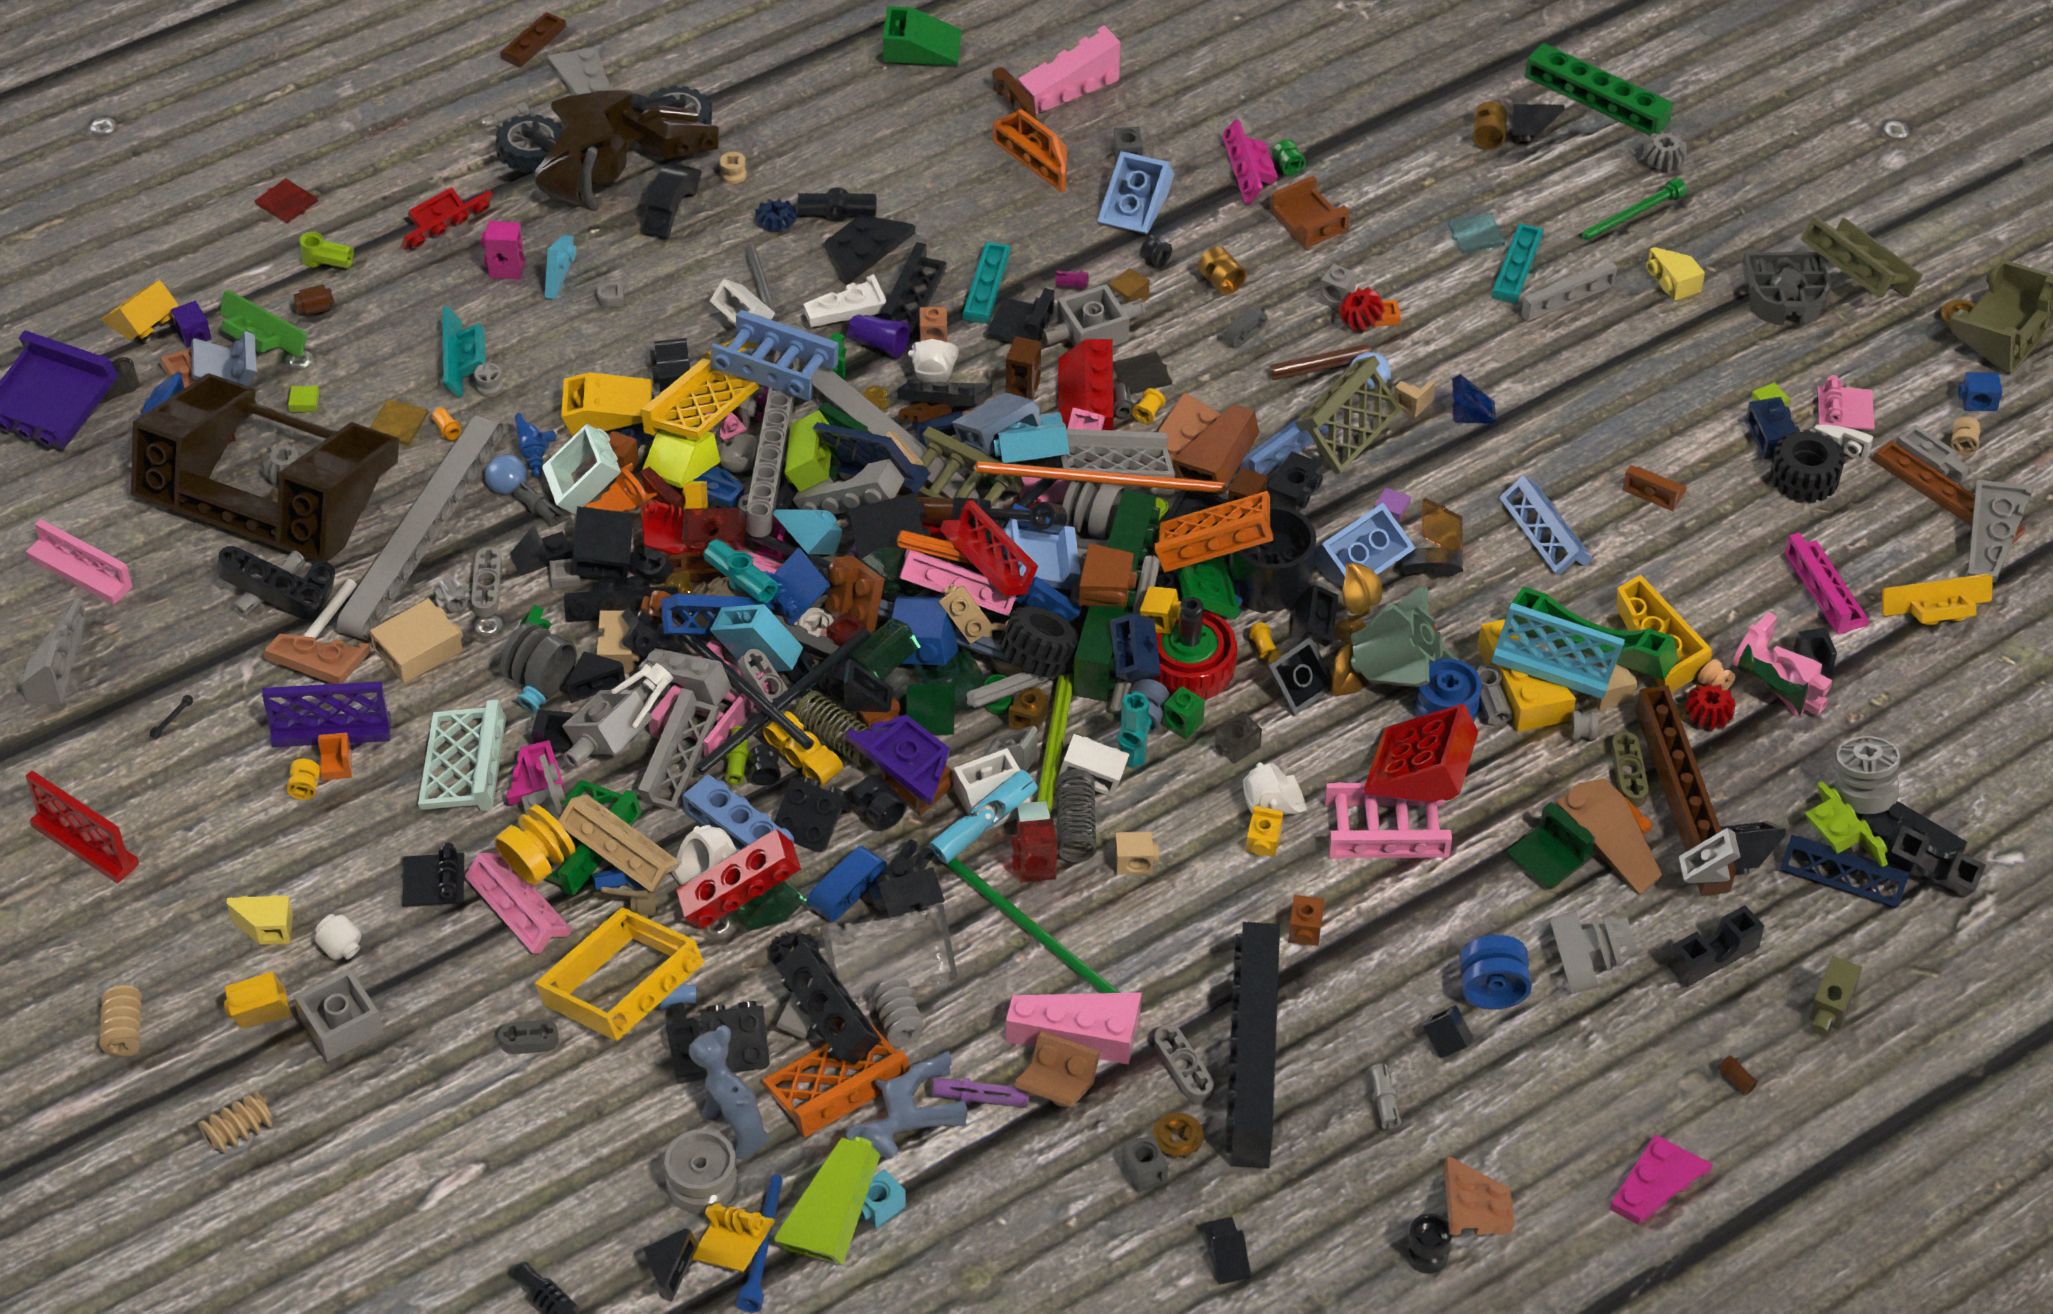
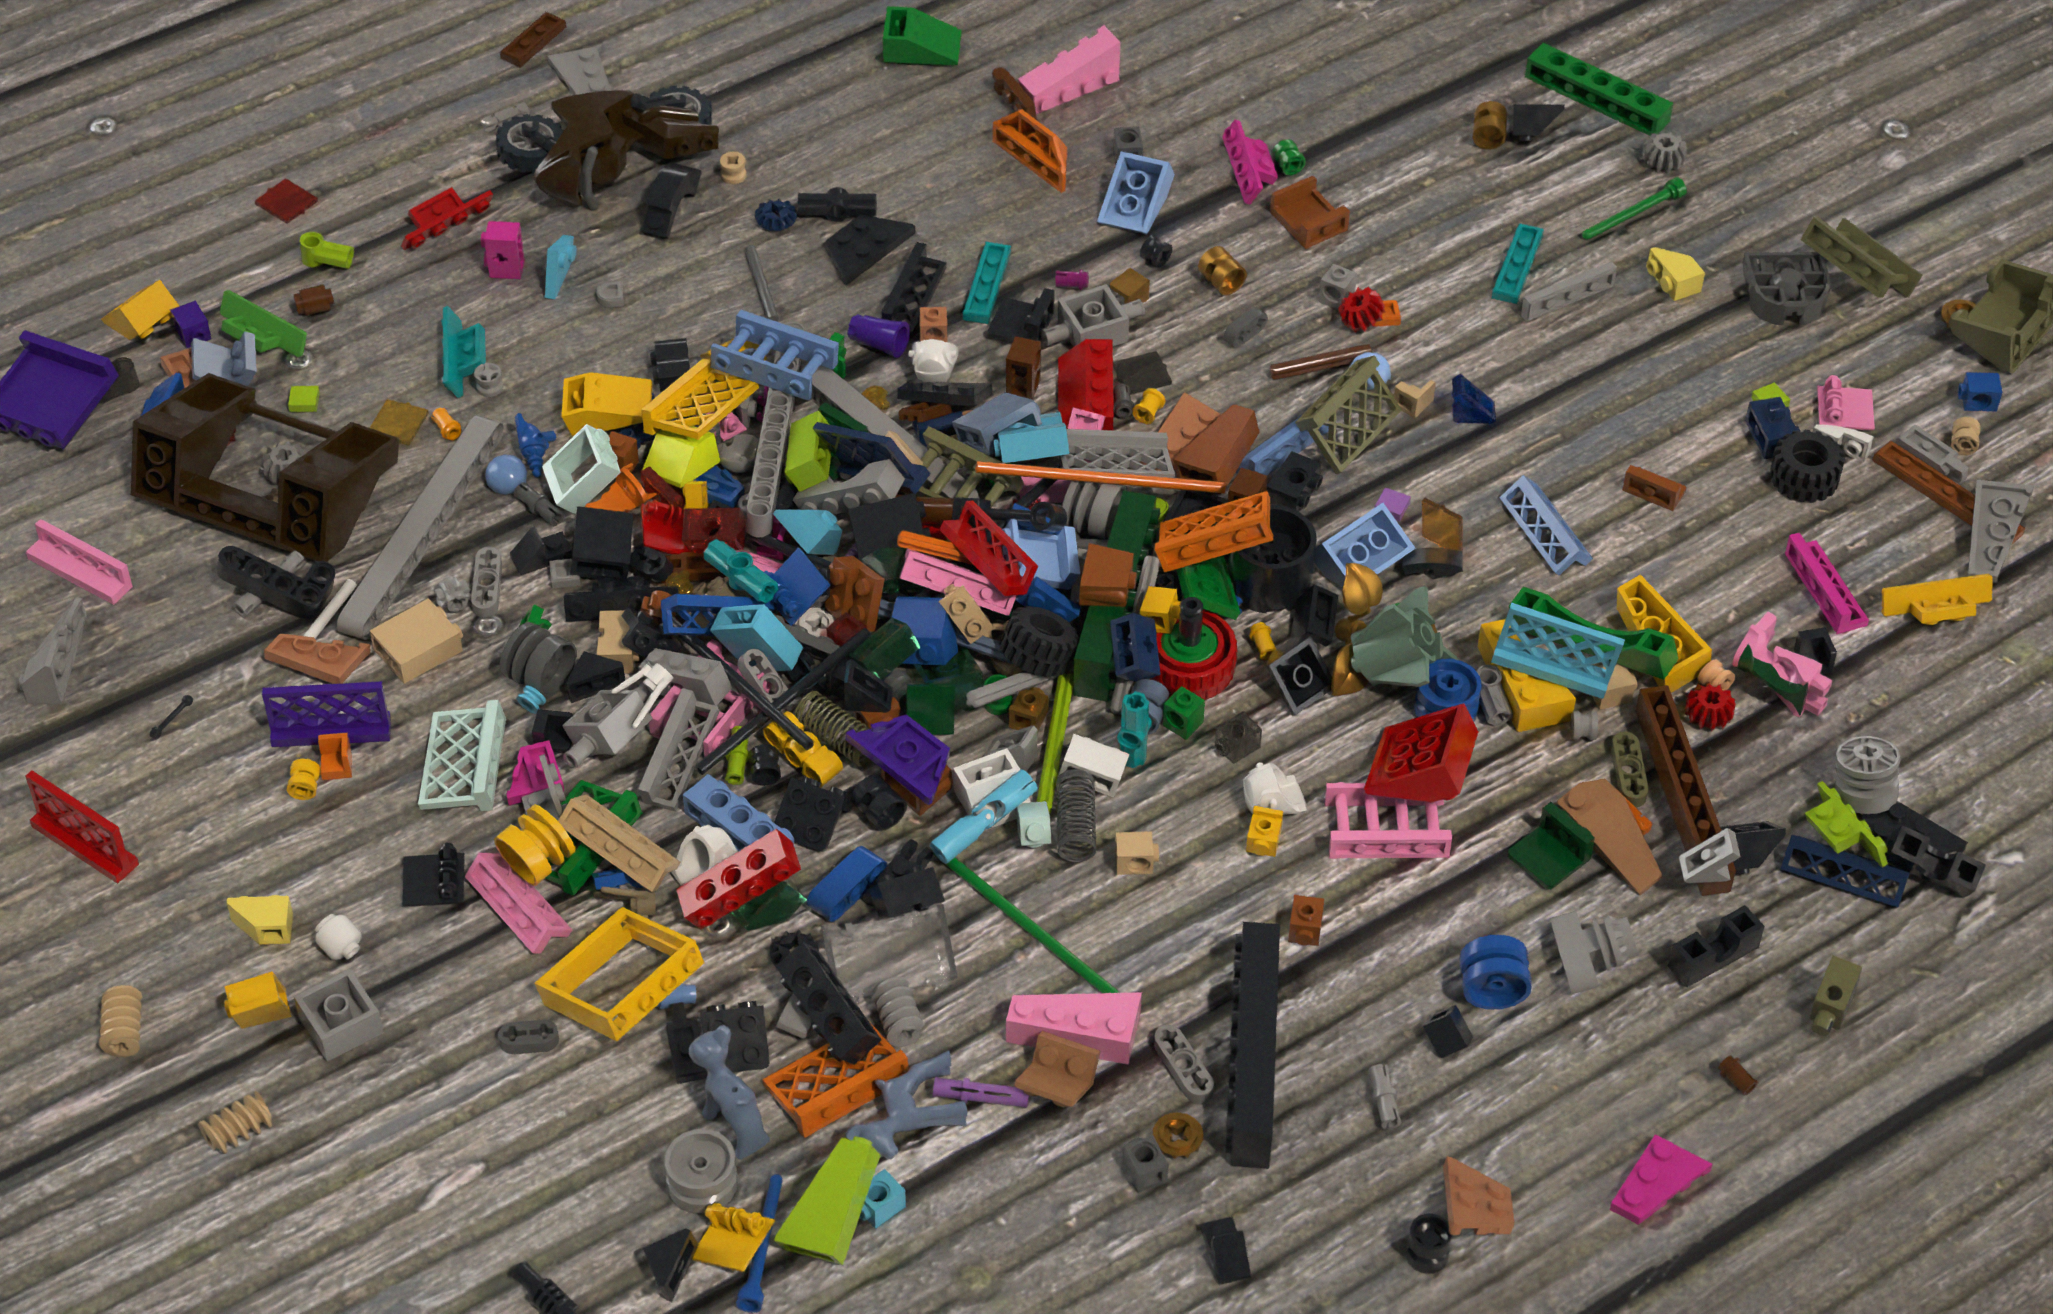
white brick [710,279,775,326] -> none
white wing [804,274,887,327] -> none
clear red brick [1011,819,1057,883] -> none
clear light blue piece [1448,213,1506,253] -> none

